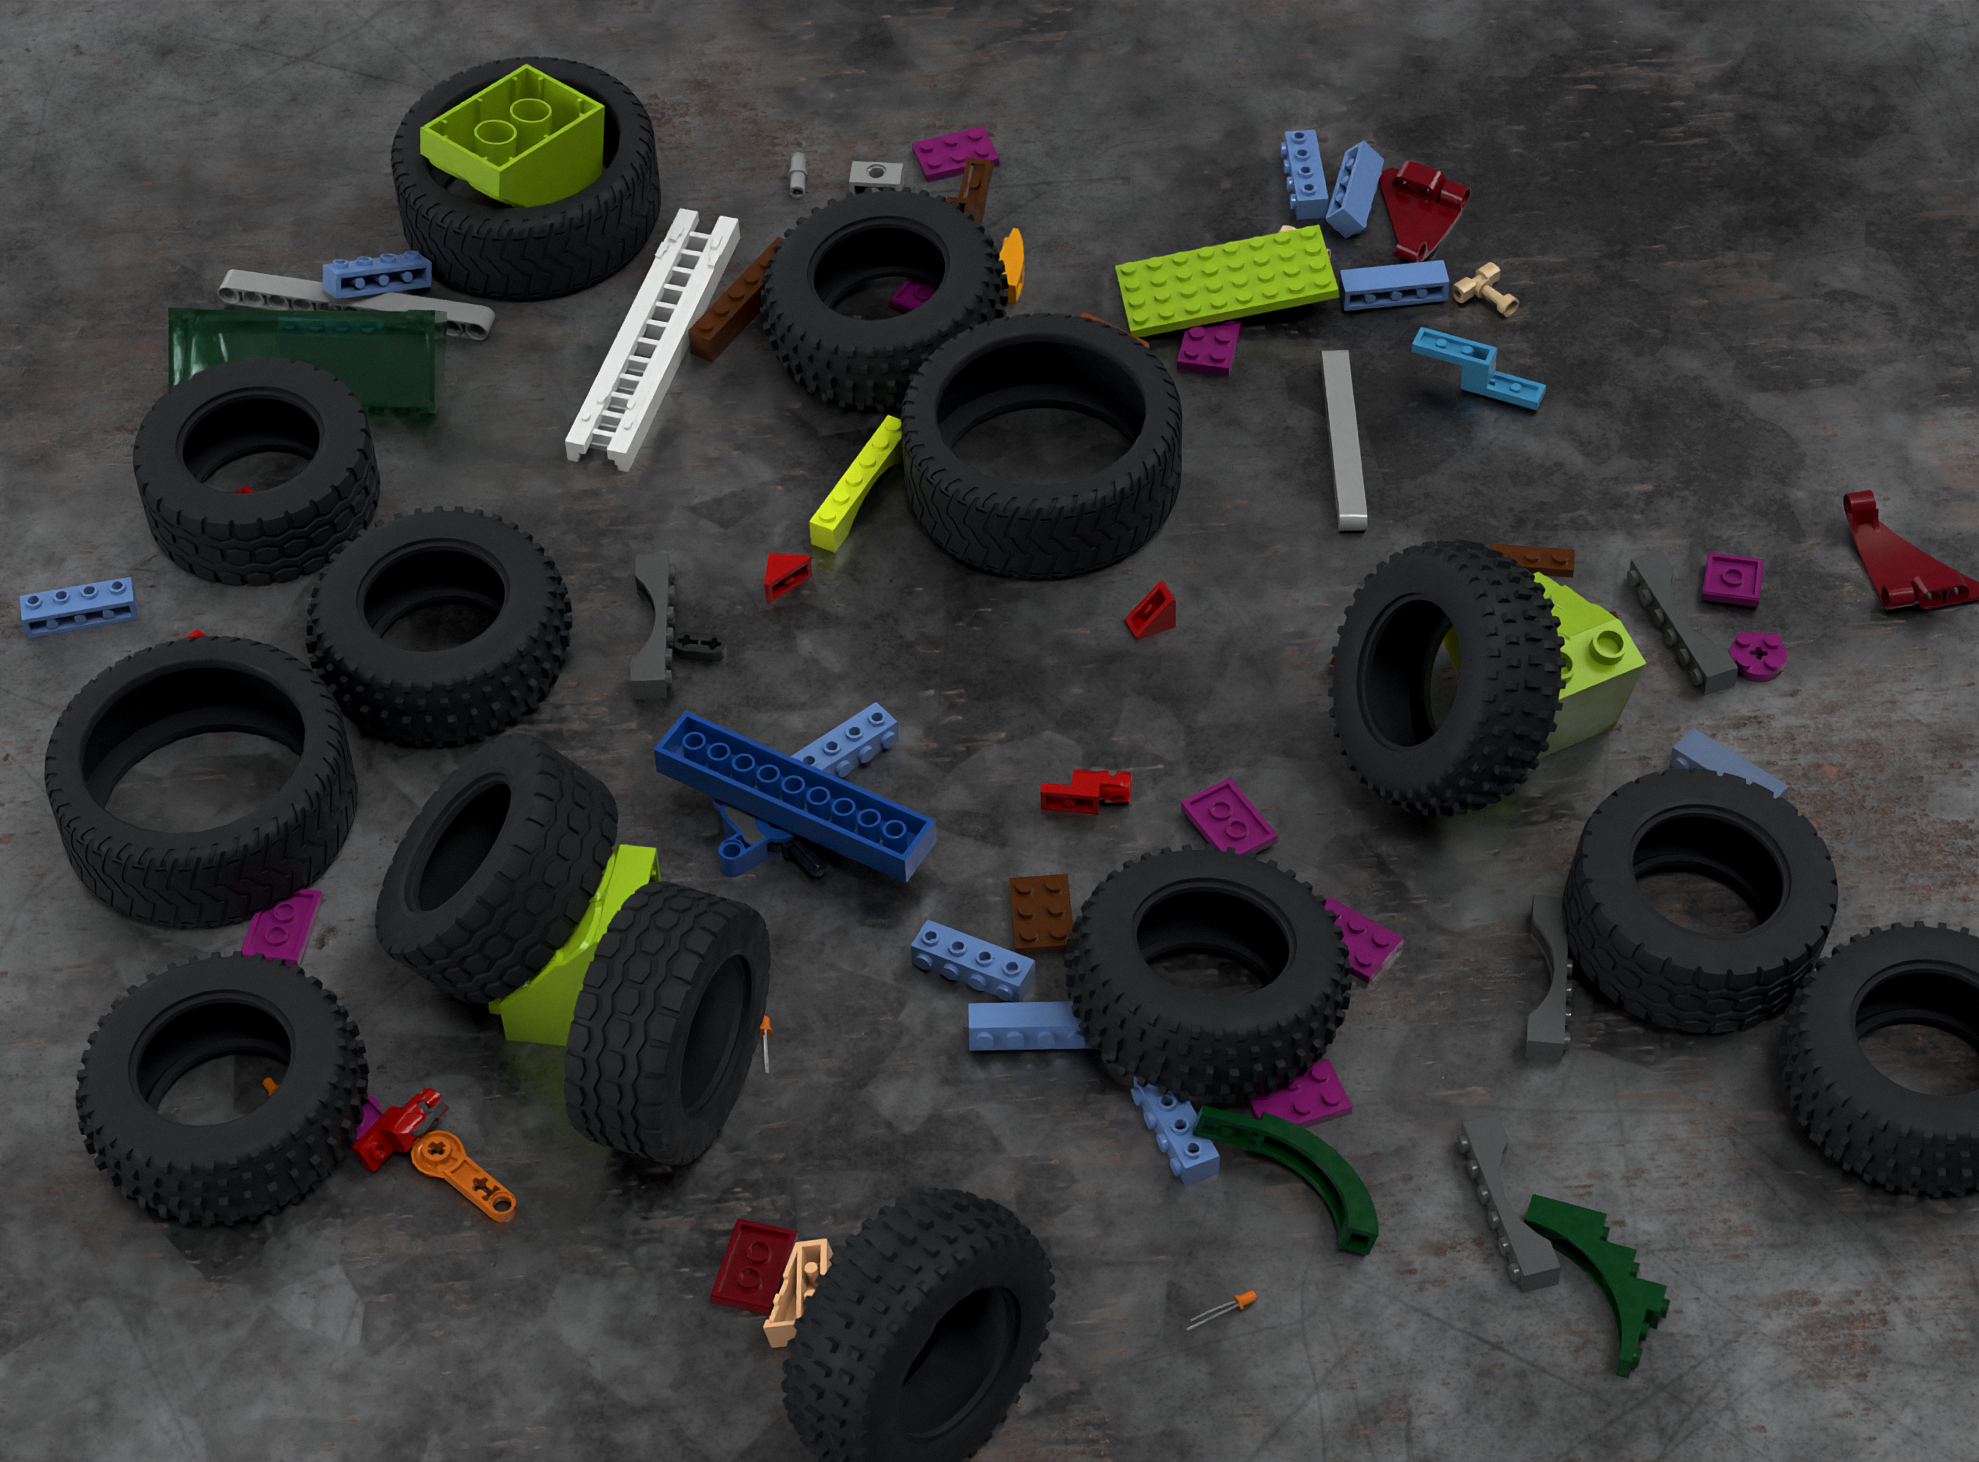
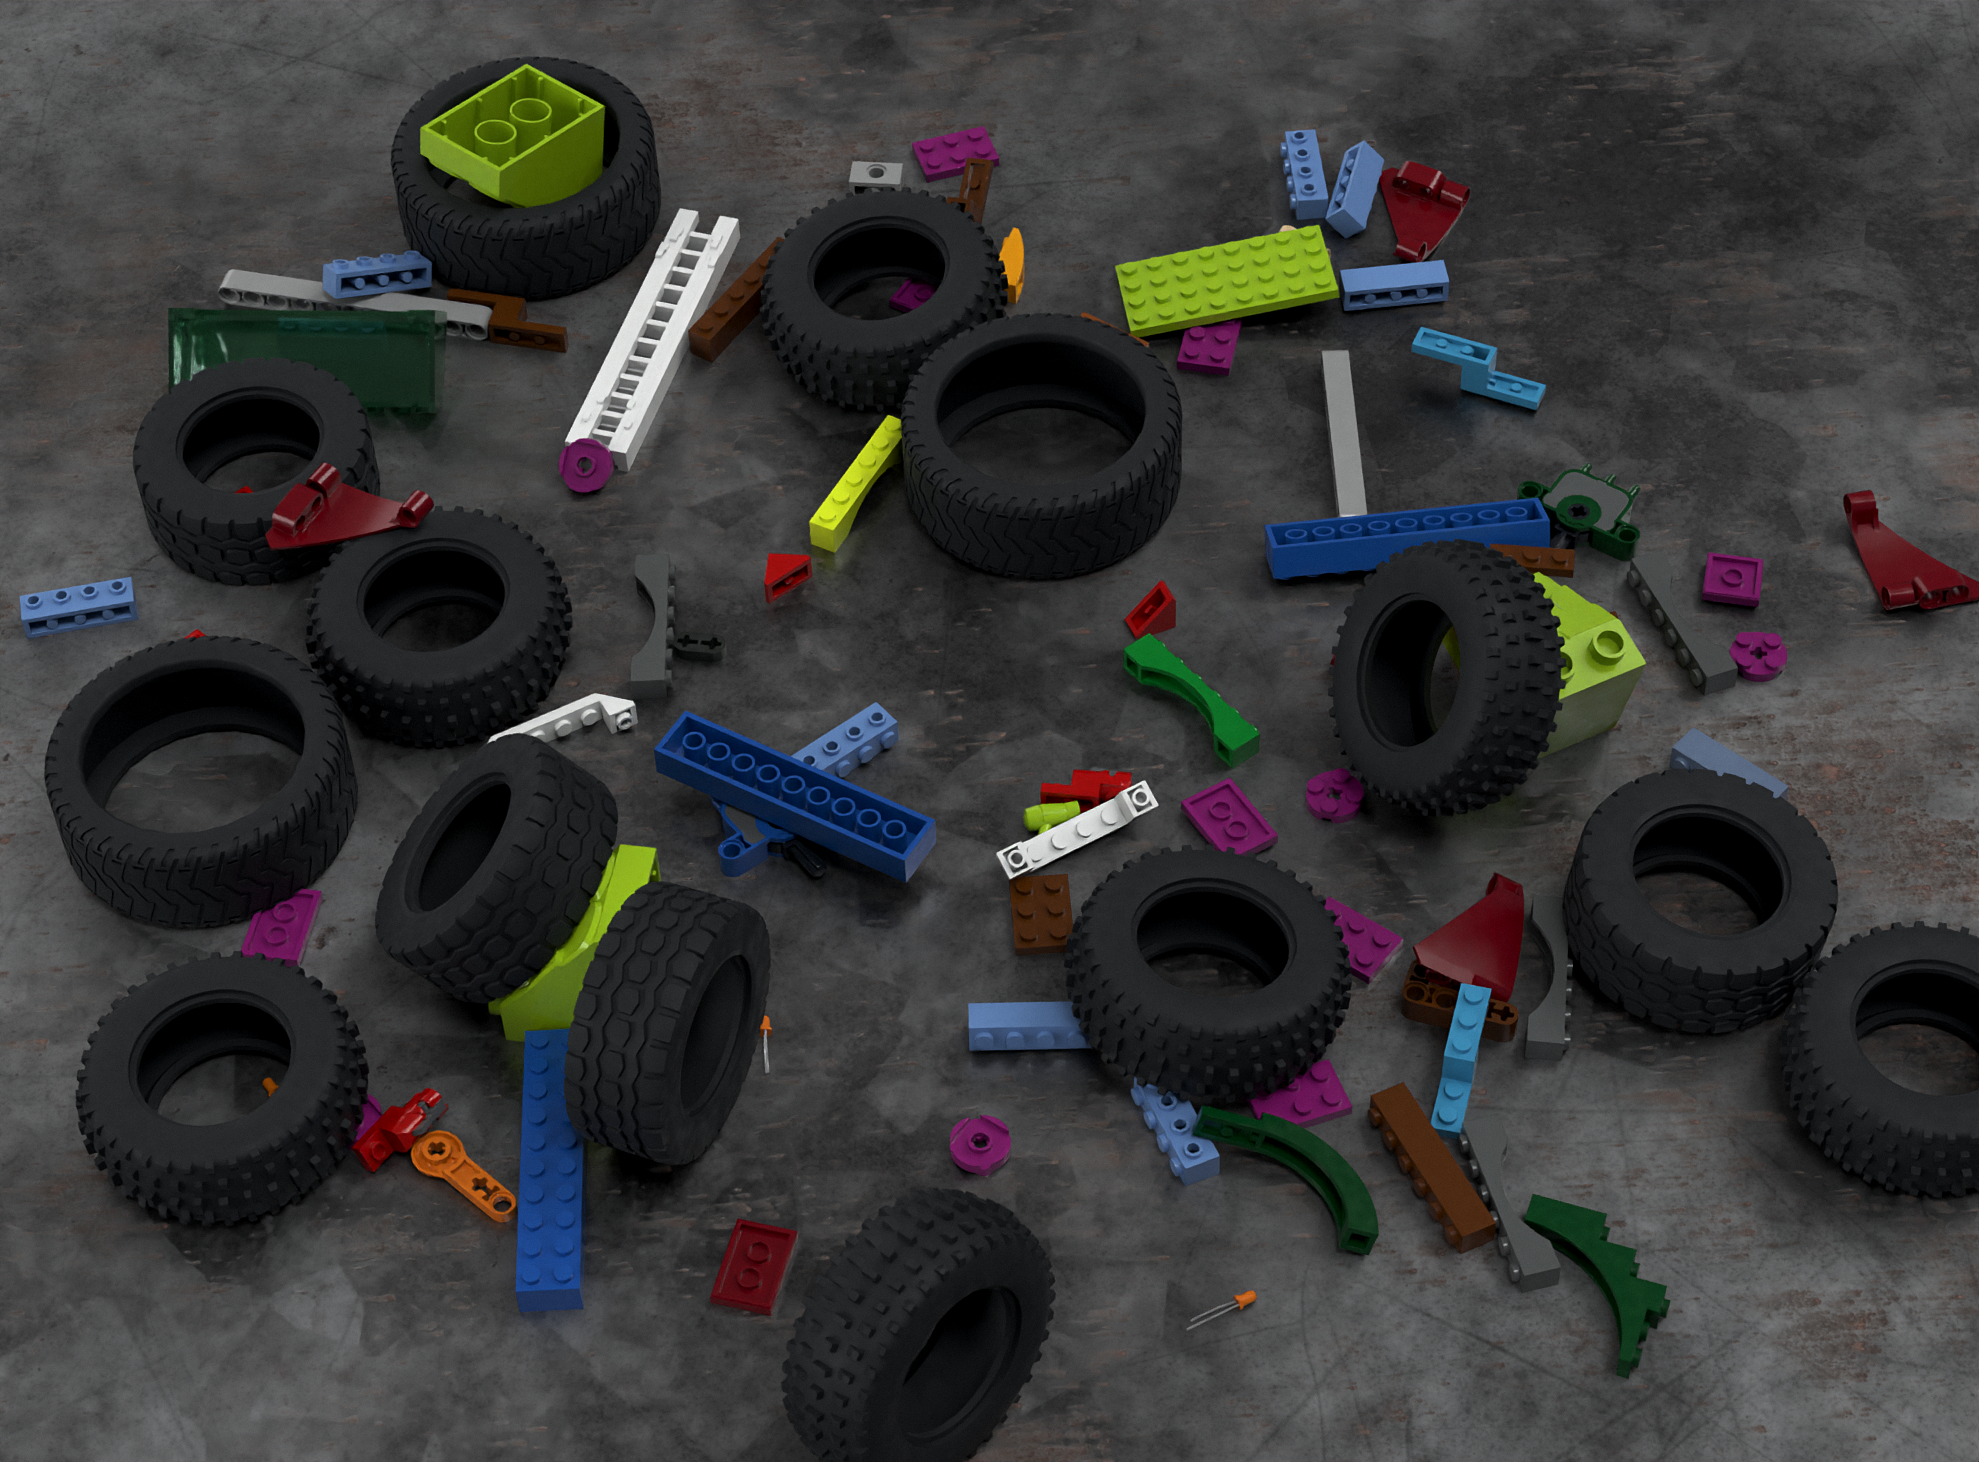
light nougat wedge [763,1238,833,1348] -> none
light grey pin [788,152,808,199] -> none
medium blue brick [911,919,1035,1002] -> none
tan bar [1451,262,1519,317] -> none
none -> dark red panel [265,463,434,551]
none -> reddish brown bracket [447,288,569,353]
none -> white slope [488,693,638,743]
none -> blue brick [515,1029,588,1312]
none -> magenta plate [559,438,614,493]
none -> magenta plate [950,1115,1011,1176]
none -> white slope [995,780,1159,881]
none -> lime piece [1023,801,1080,836]
none -> green arch [1123,633,1260,769]
none -> blue brick [1264,498,1550,580]
none -> magenta plate [1306,768,1364,823]
none -> reddish brown brick [1368,1082,1496,1254]
none -> reddish brown beam [1401,958,1519,1043]
none -> dark red panel [1412,872,1524,1002]
none -> dark azure bracket [1431,983,1491,1139]
none -> piece [1517,463,1641,562]

